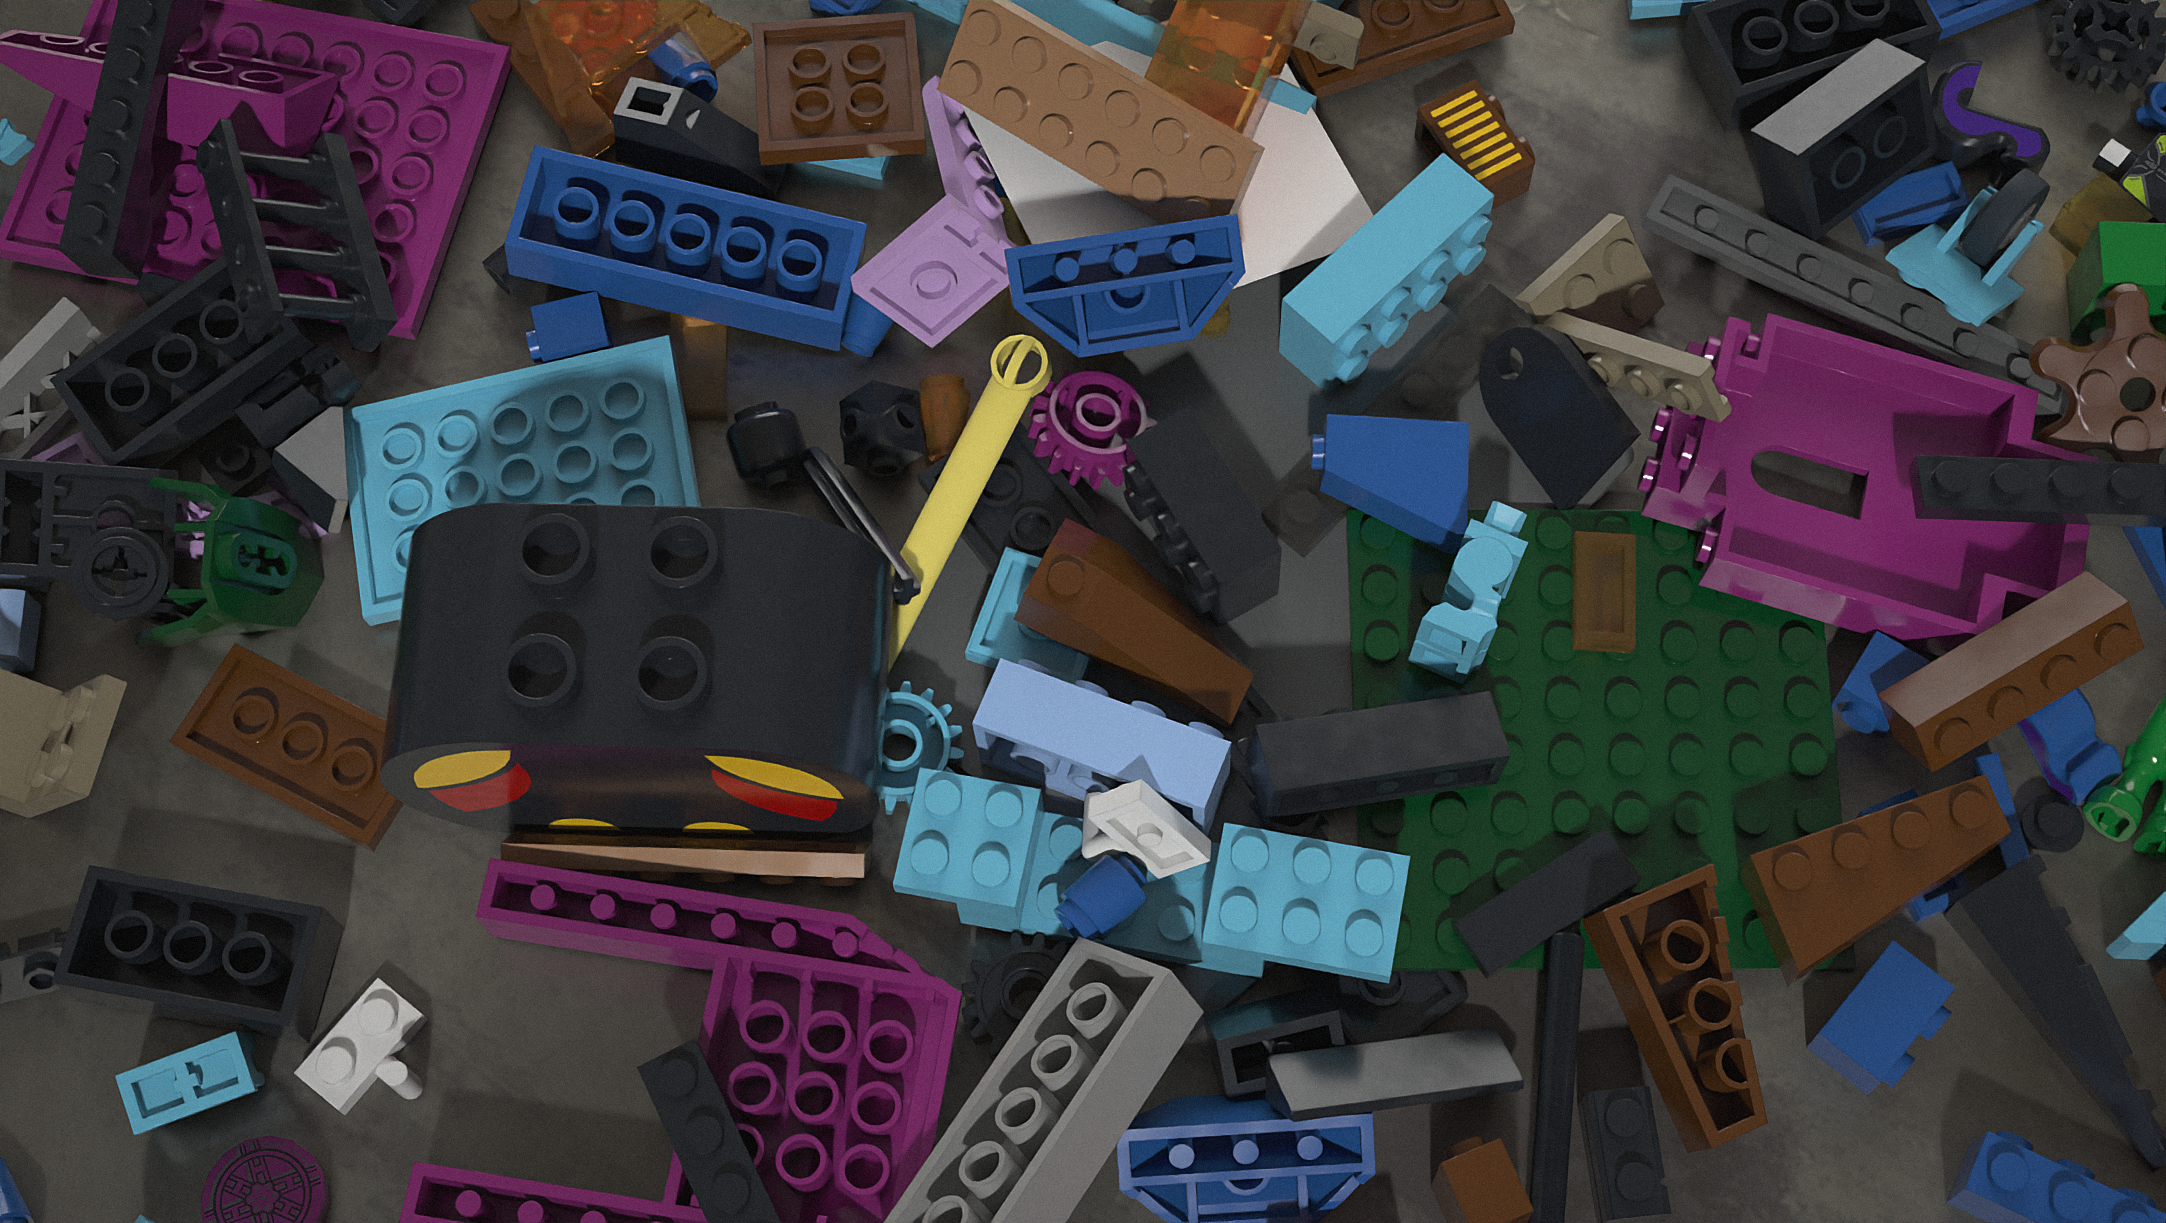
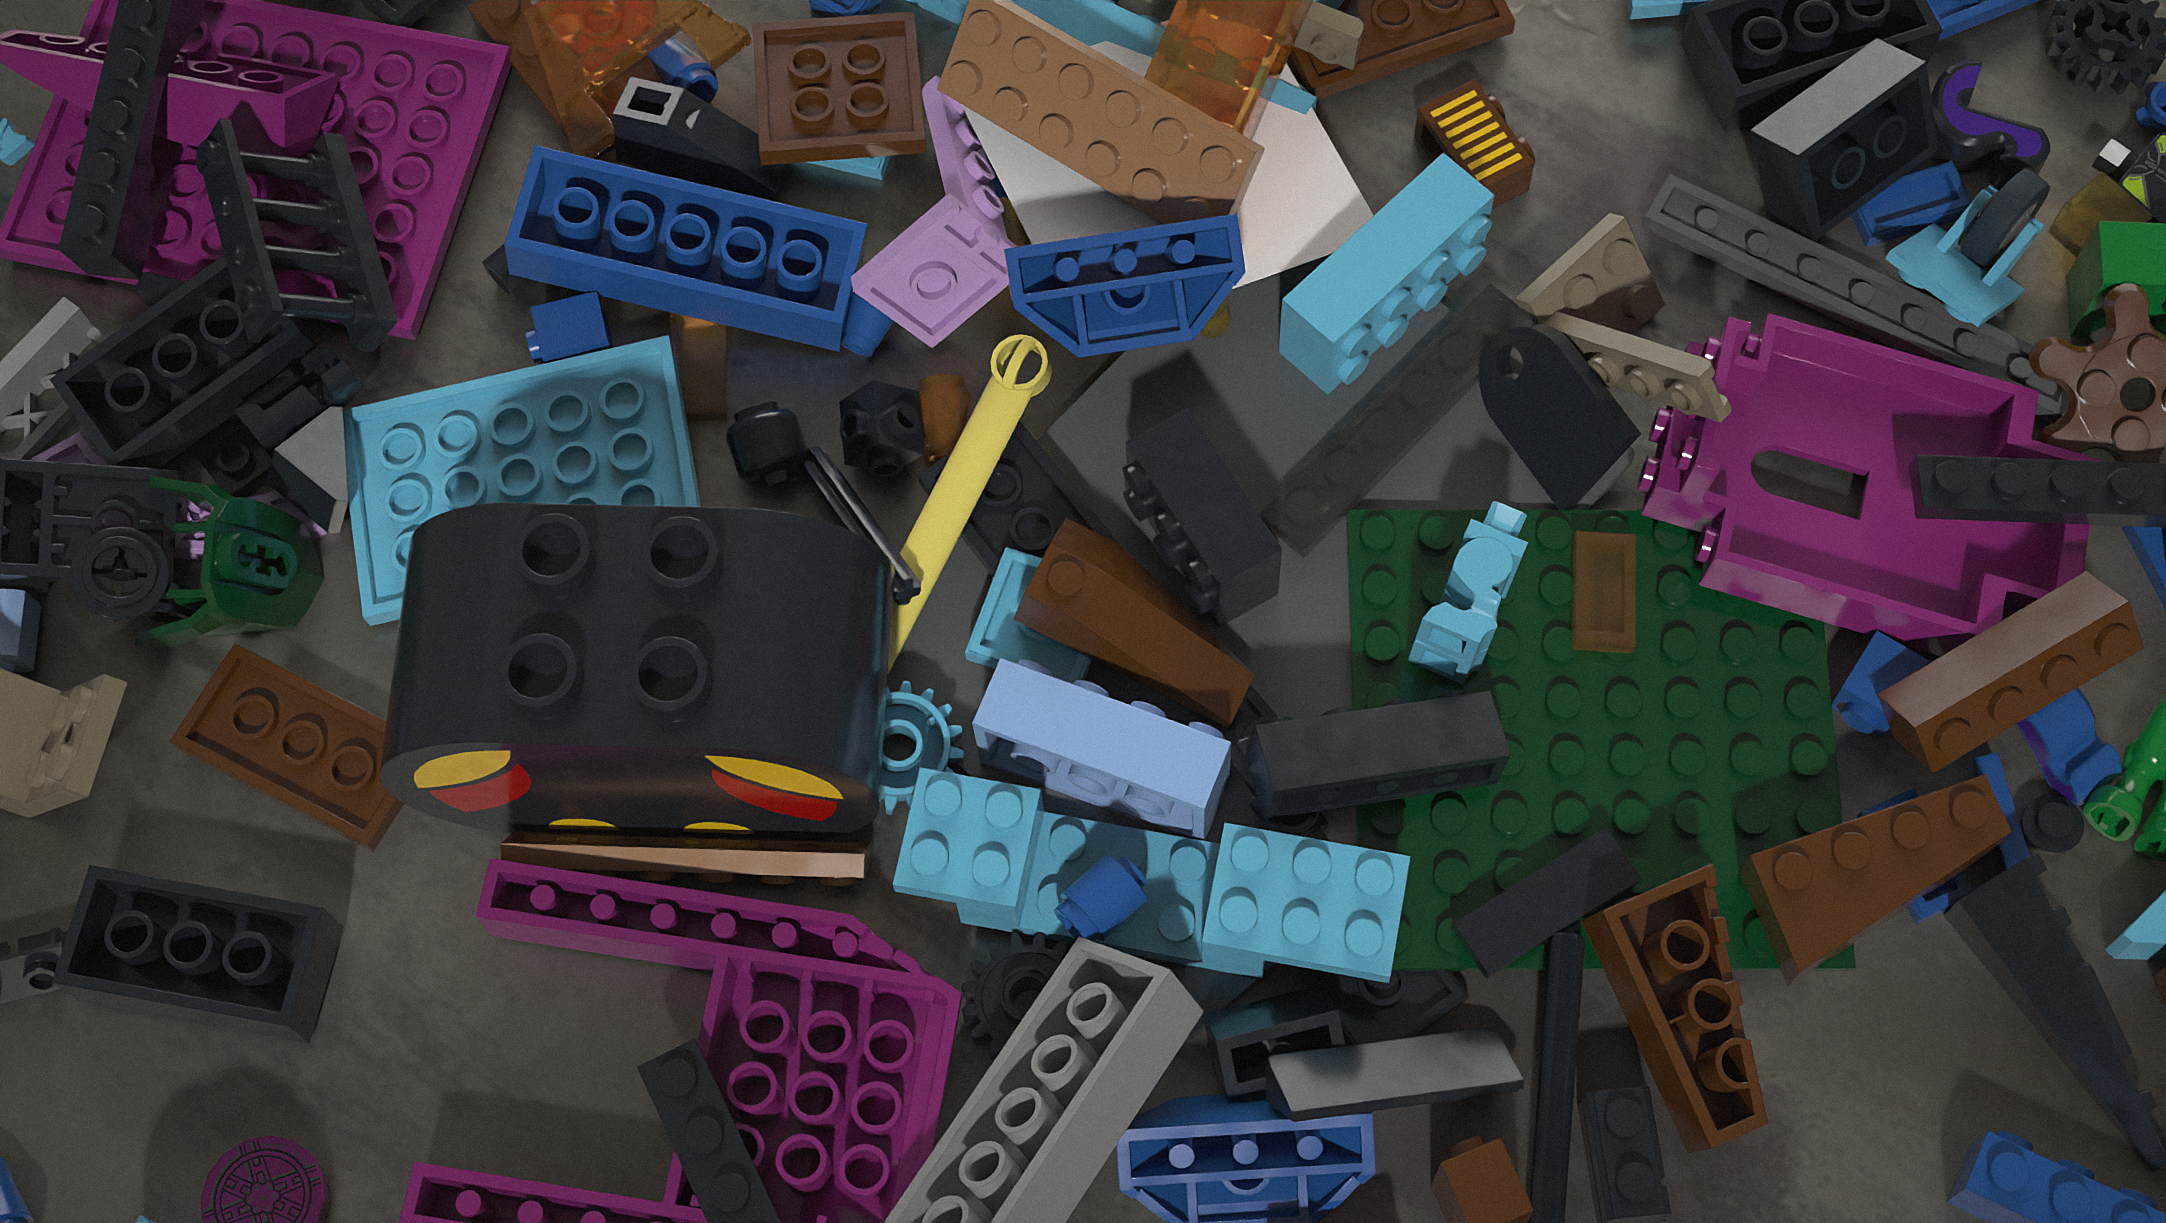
medium azure hinge [115,1031,265,1135] -> none
white plate [294,978,428,1115] -> none
magenta gear [1027,368,1157,490] -> none
white plate [1082,779,1211,879] -> none
blue slope [1309,414,1469,554] -> none
blue brick [1806,940,1955,1096] -> none

